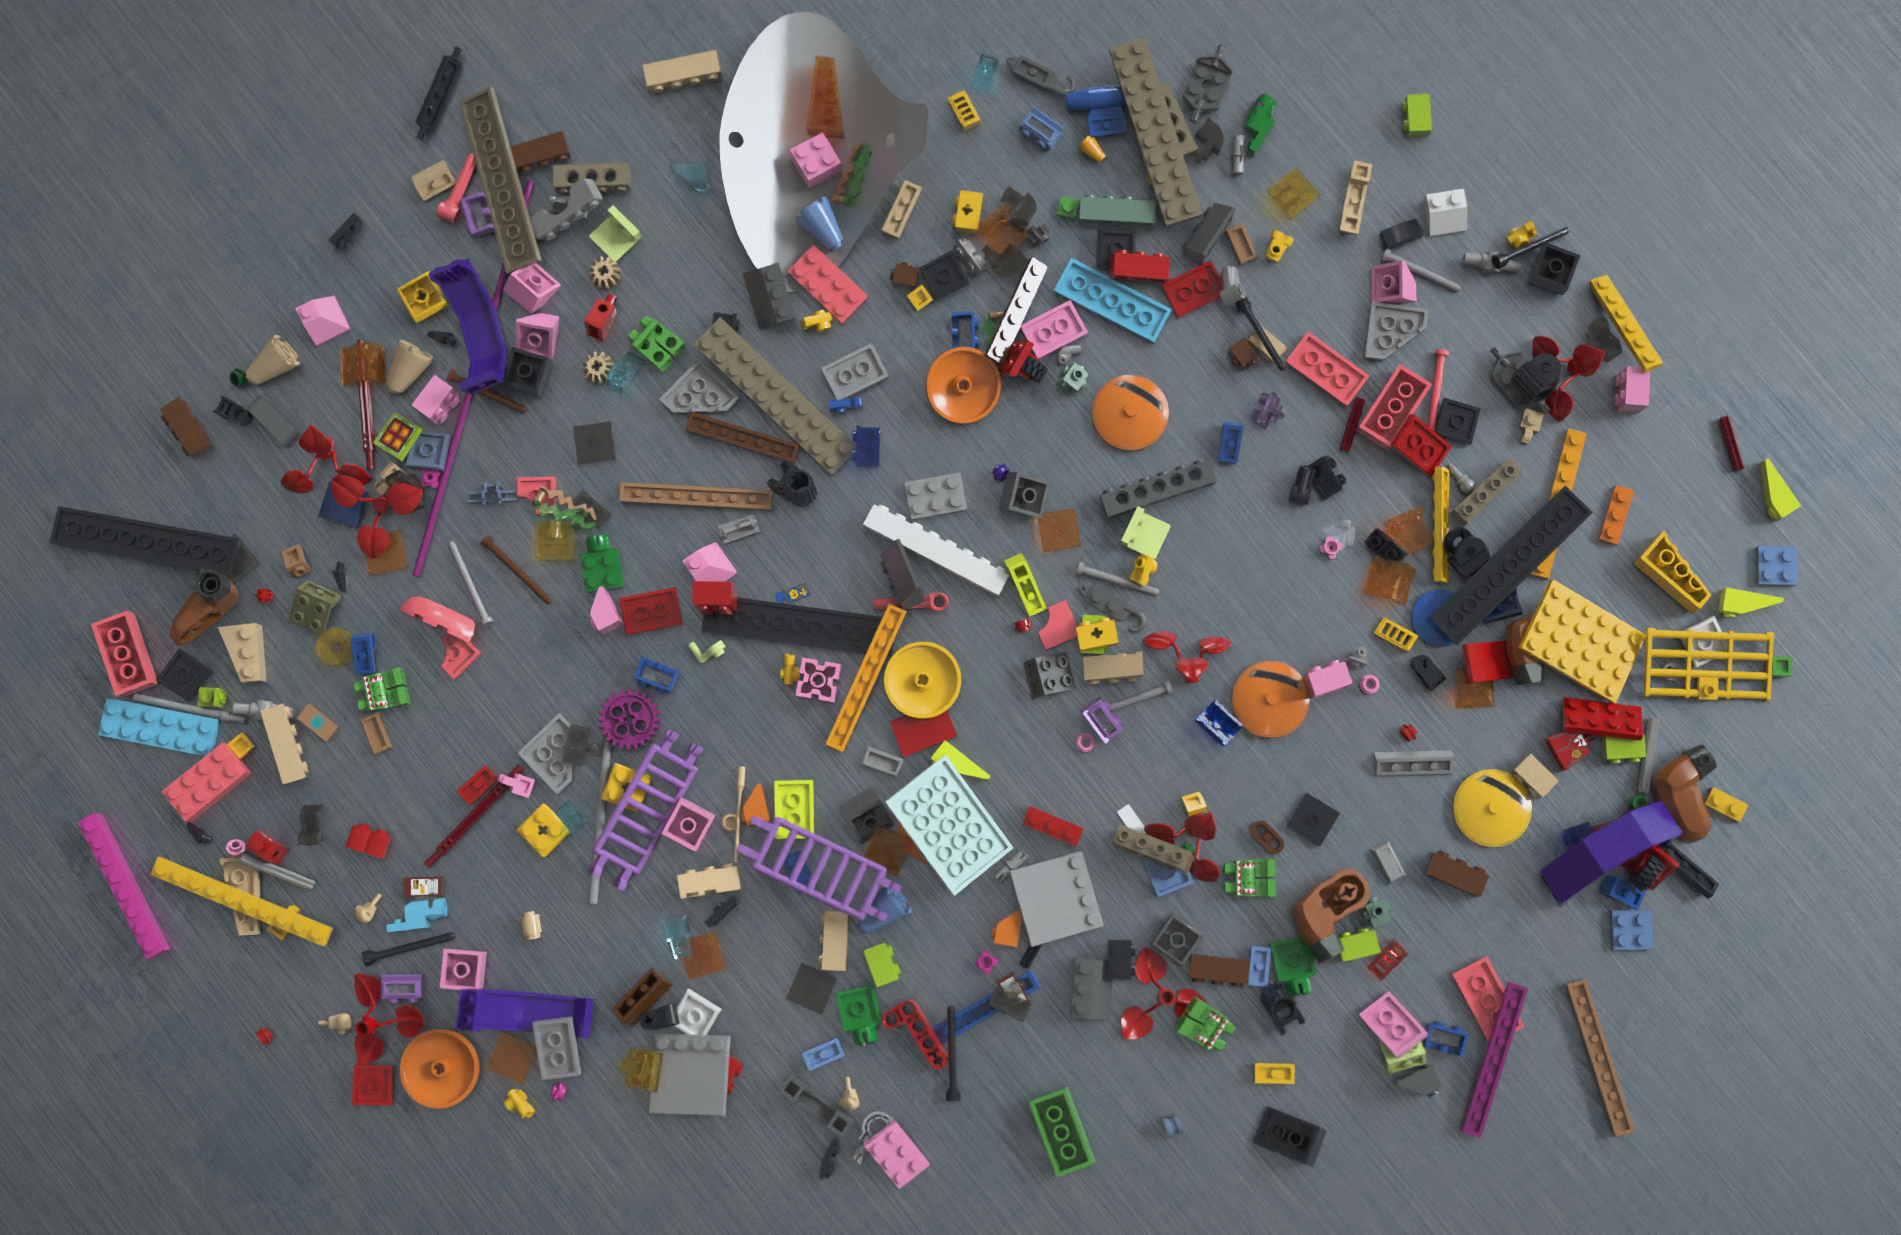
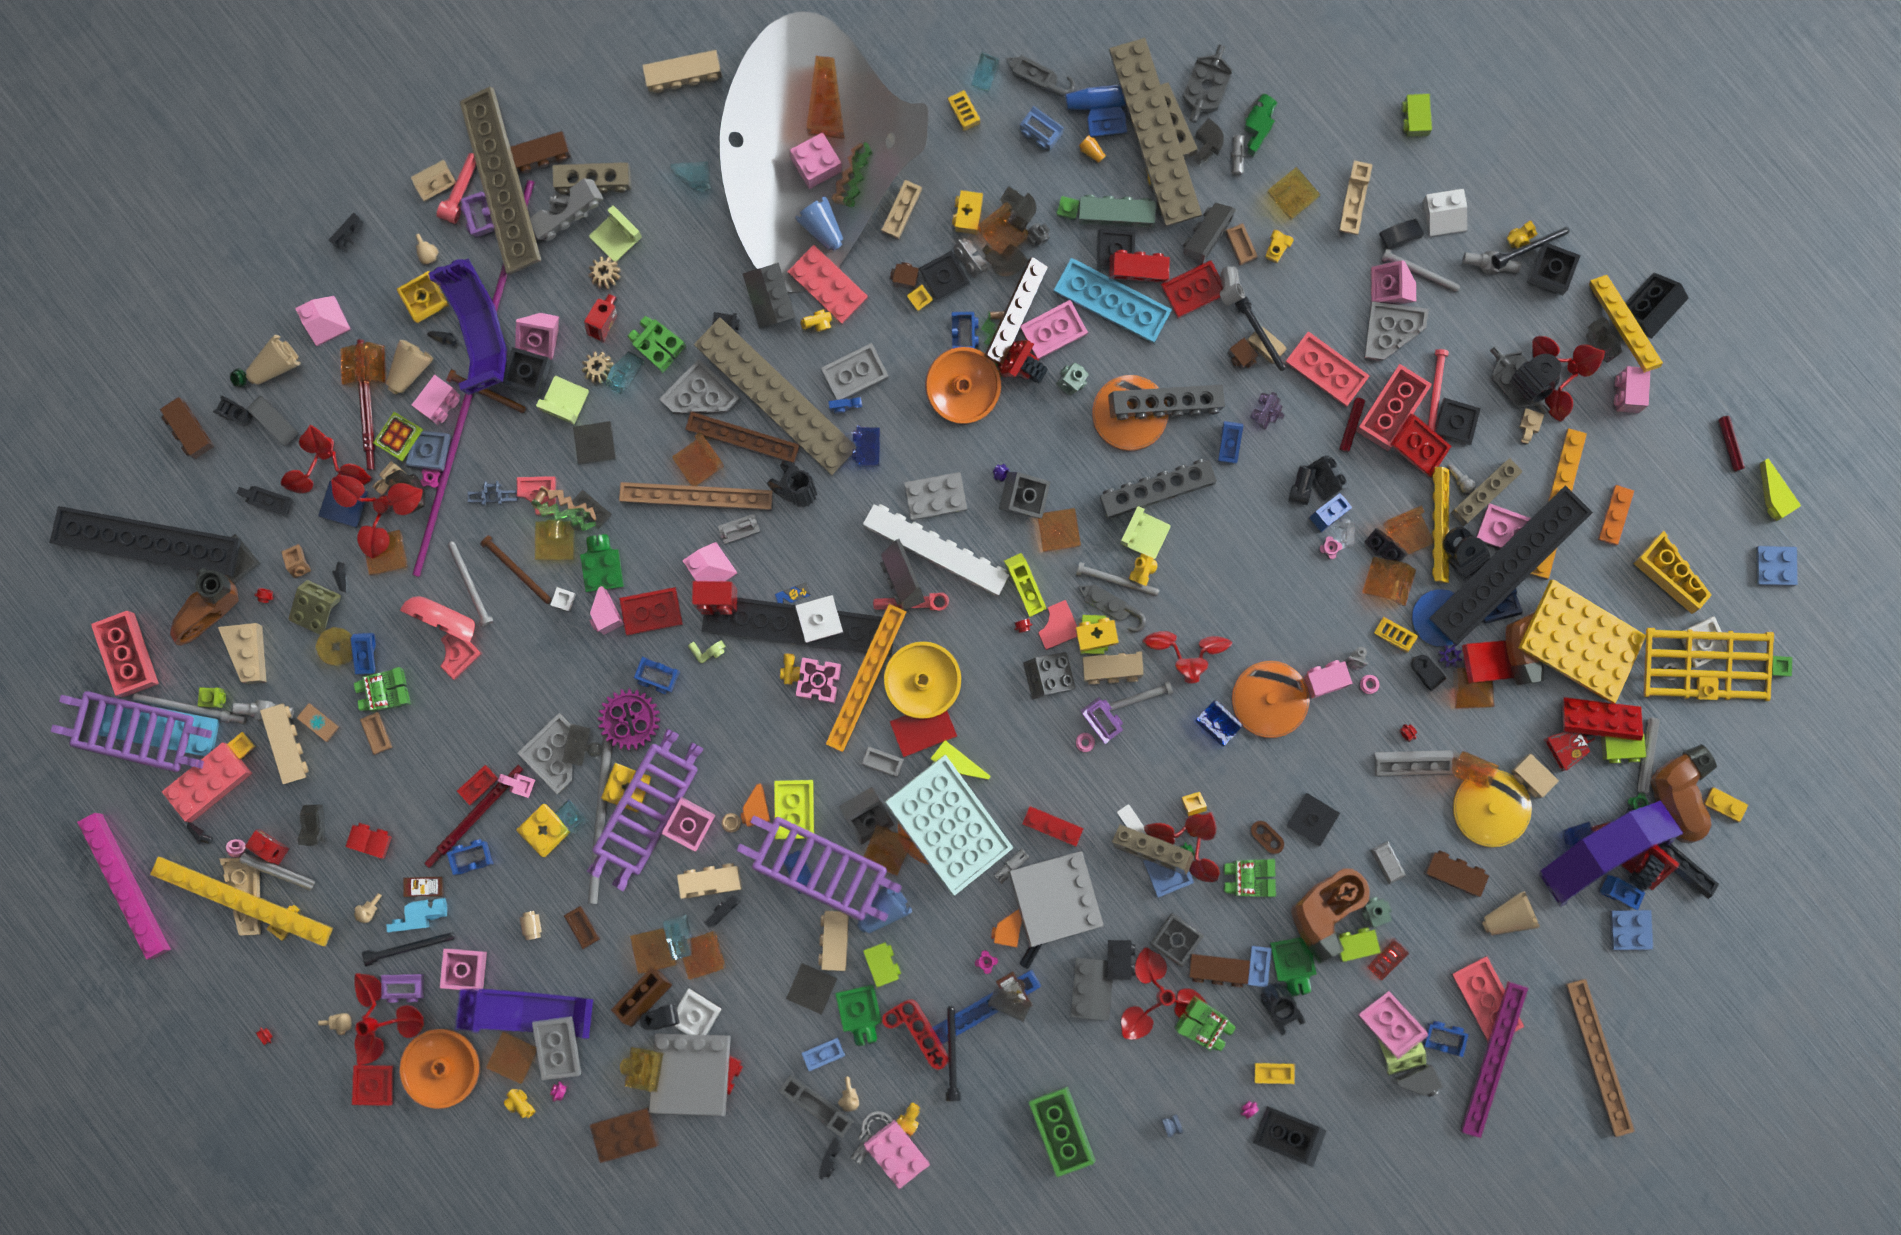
black plate [156,648,212,702] -> none
black plate [415,46,462,141] -> none
bright pink slope [503,263,561,314] -> none
tan piece [734,767,745,862] -> none
light grey arm [1056,345,1081,365] -> none
neon yellow slope [1718,588,1784,618] -> none
none -> medium lavender bar [51,691,213,772]
none -> black hinge [236,486,292,517]
none -> tan piece [415,234,439,265]
none -> blue window [447,839,494,875]
none -> yellowish green bracket [536,376,589,425]
none -> white plate [551,587,576,612]
none -> reddish brown tile [564,906,600,949]
none -> reddish brown brick [590,1107,660,1163]
none -> clear orange plate [630,927,677,974]
none -> clear orange bracket [672,432,724,486]
none -> white plate [796,595,843,643]
none -> yellow plate [896,1102,920,1136]
none -> dark grey brick [1108,384,1225,420]
none -> dark pink plate [1240,1101,1259,1119]
none -> plate [1309,493,1352,532]
none -> dark purple gear [1438,645,1462,668]
none -> clear orange bracket [1452,751,1499,788]
none -> bright pink plate [1476,503,1531,549]
none -> tan cone [1482,891,1540,935]
none -> black slope [1625,272,1689,339]

